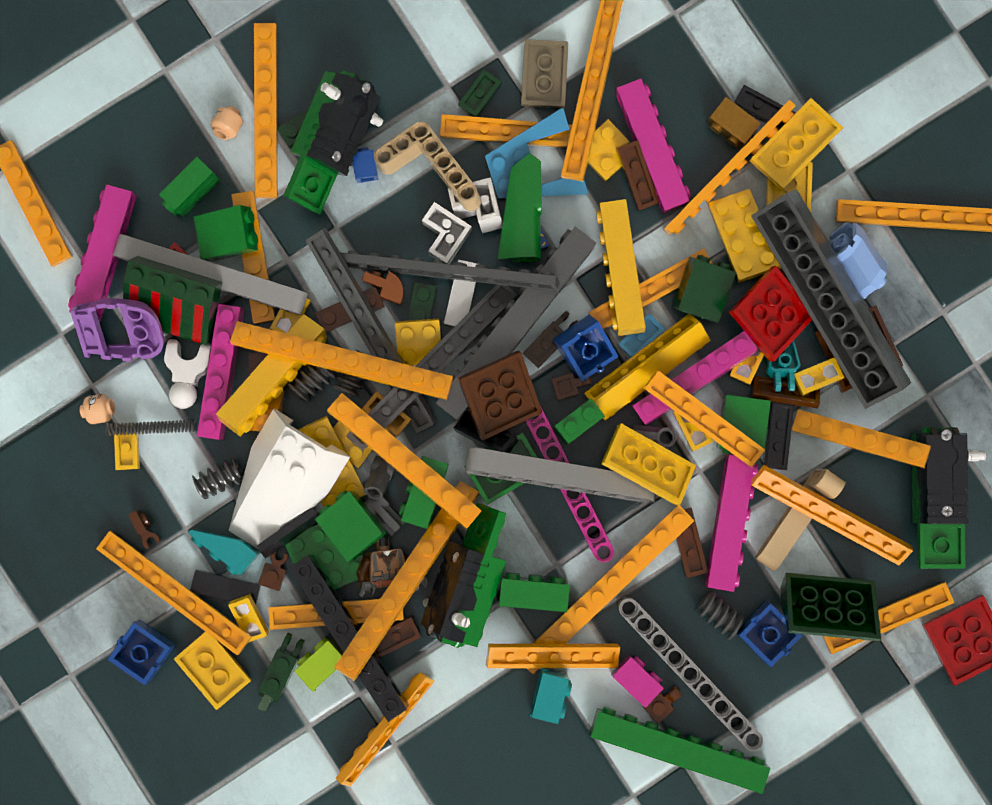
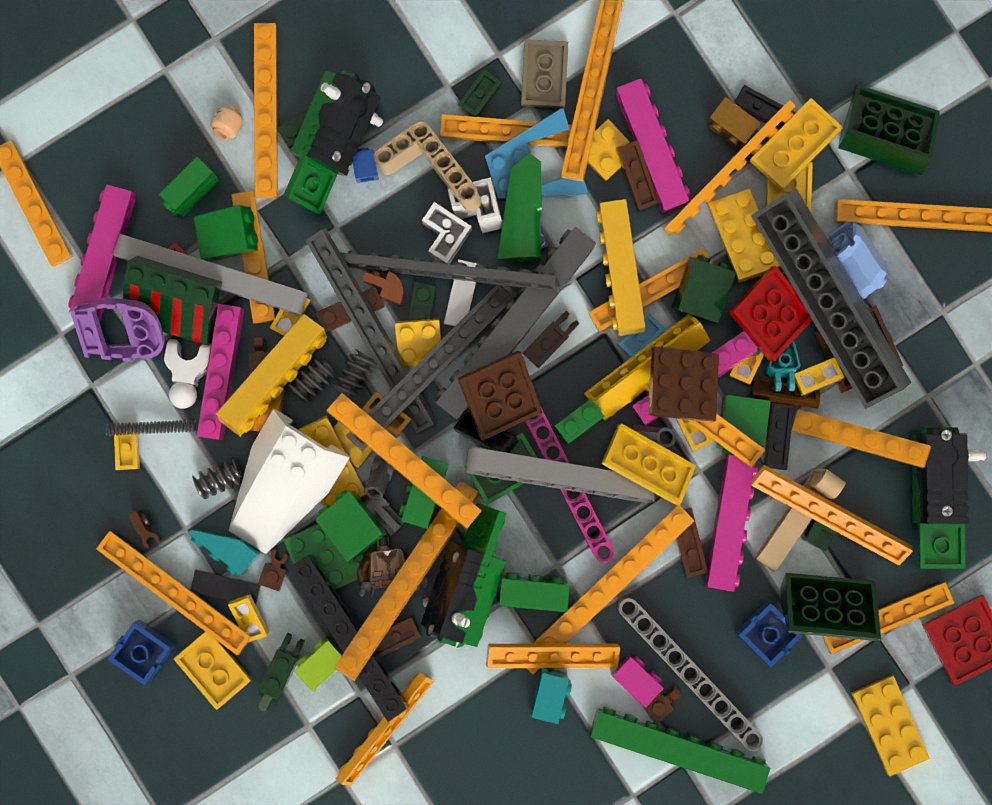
light nougat head [80,394,115,424] -> none
light orange plate [230,321,453,400] -> none
black tile [257,508,318,559] -> none
light orange plate [268,598,404,630] -> none
reddish brown plate [551,373,592,400] -> none
blue brick [552,315,619,381] -> none
dark grey piece [694,591,744,640] -> none
none -> reddish brown plate [648,346,719,422]
none -> dark green panel [802,520,839,551]
none -> dark green slope [838,84,940,175]
none -> yellow plate [851,675,930,777]

